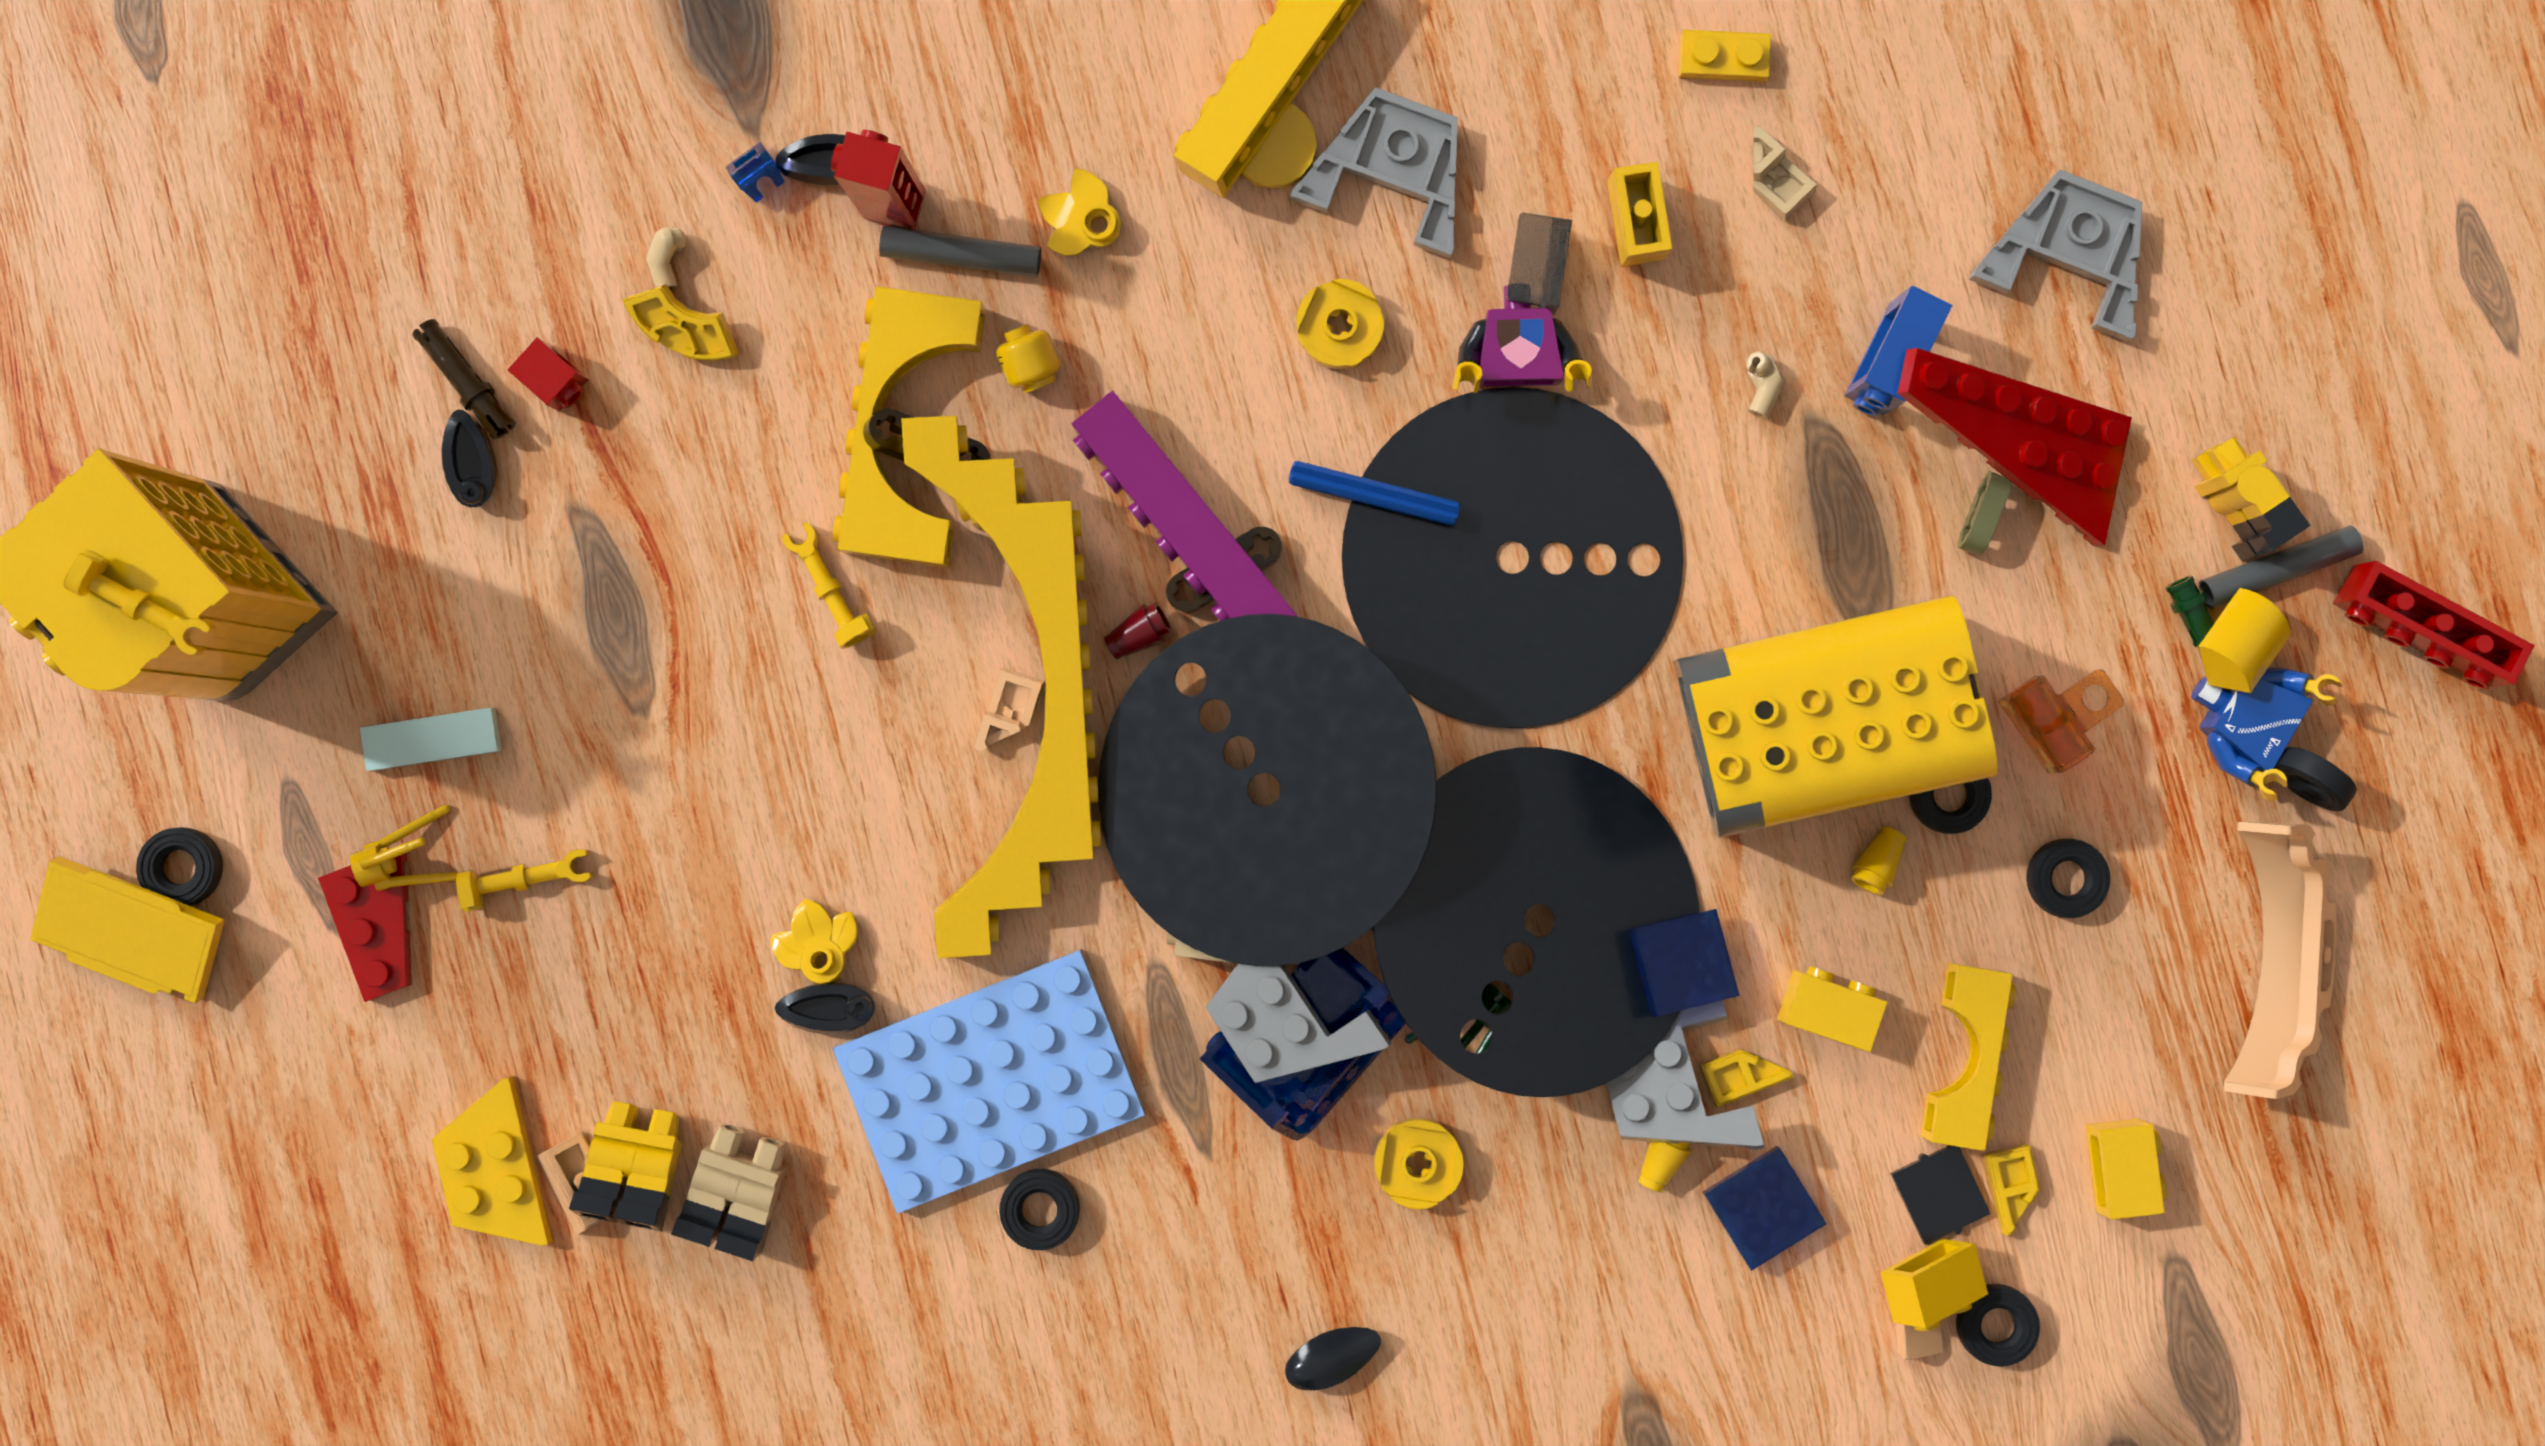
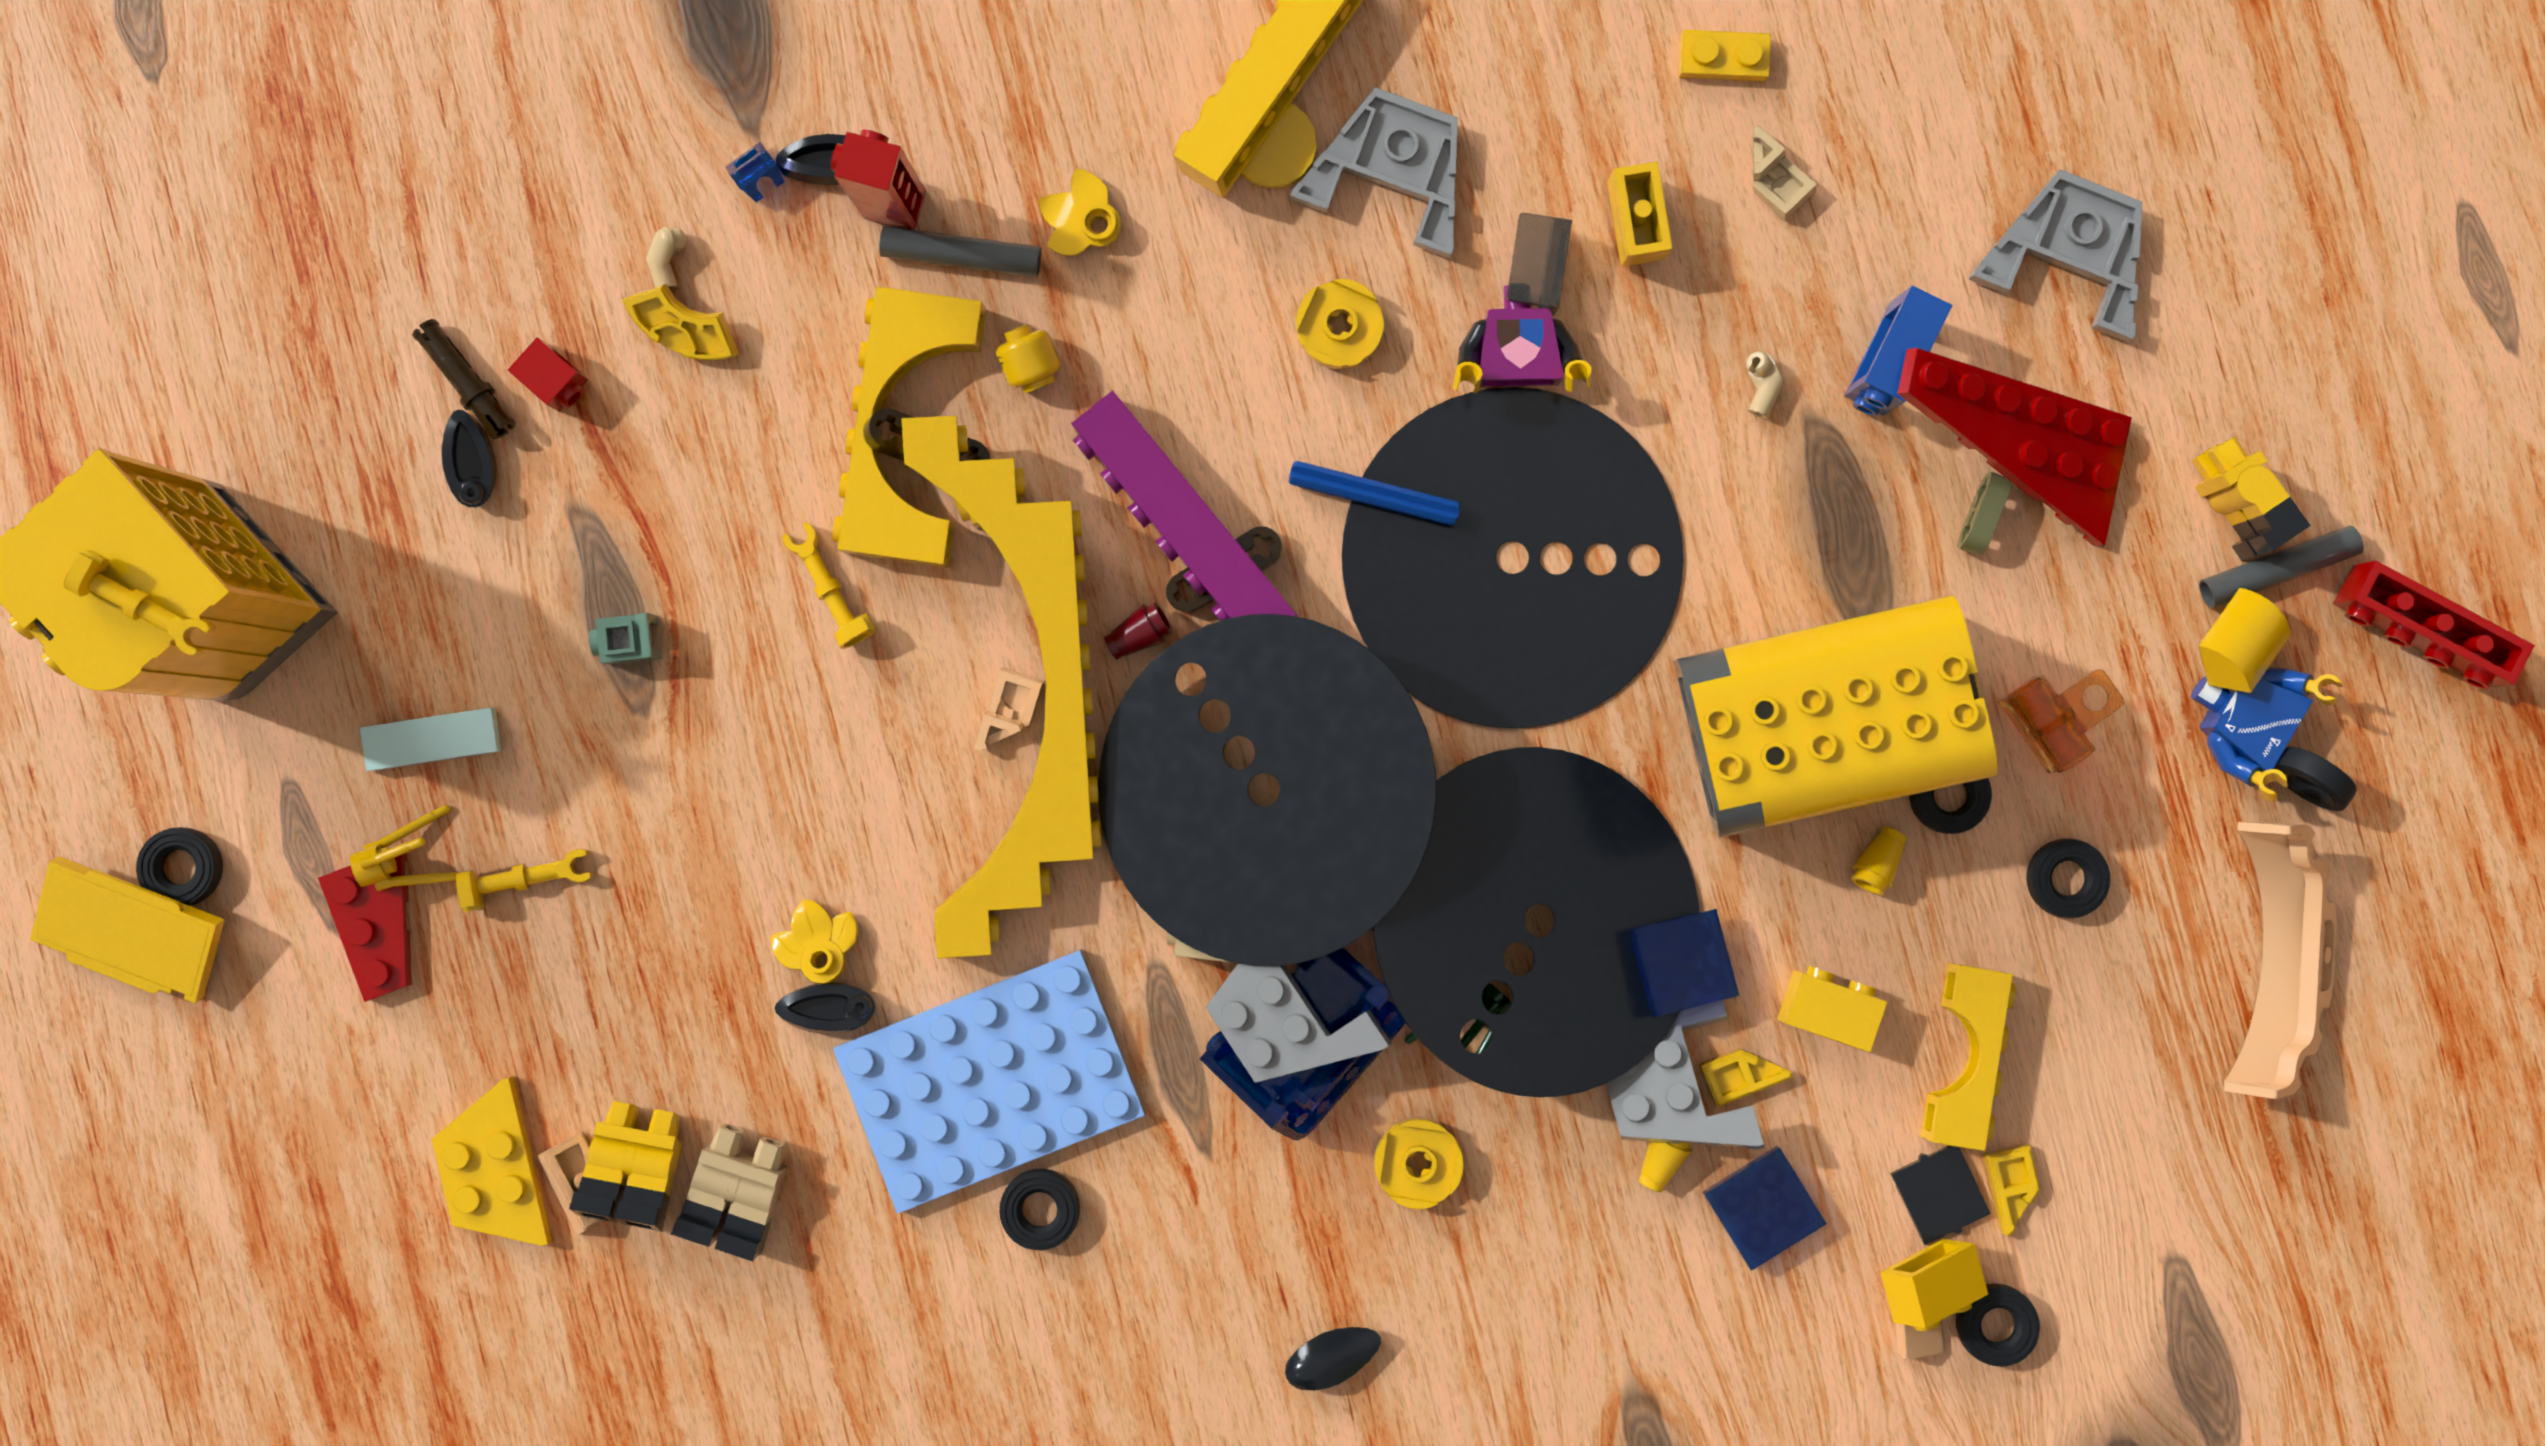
yellow piece [2085,1118,2168,1220] -> none
dark green pin [2165,576,2214,647] -> none
none -> sand green window [589,613,662,665]

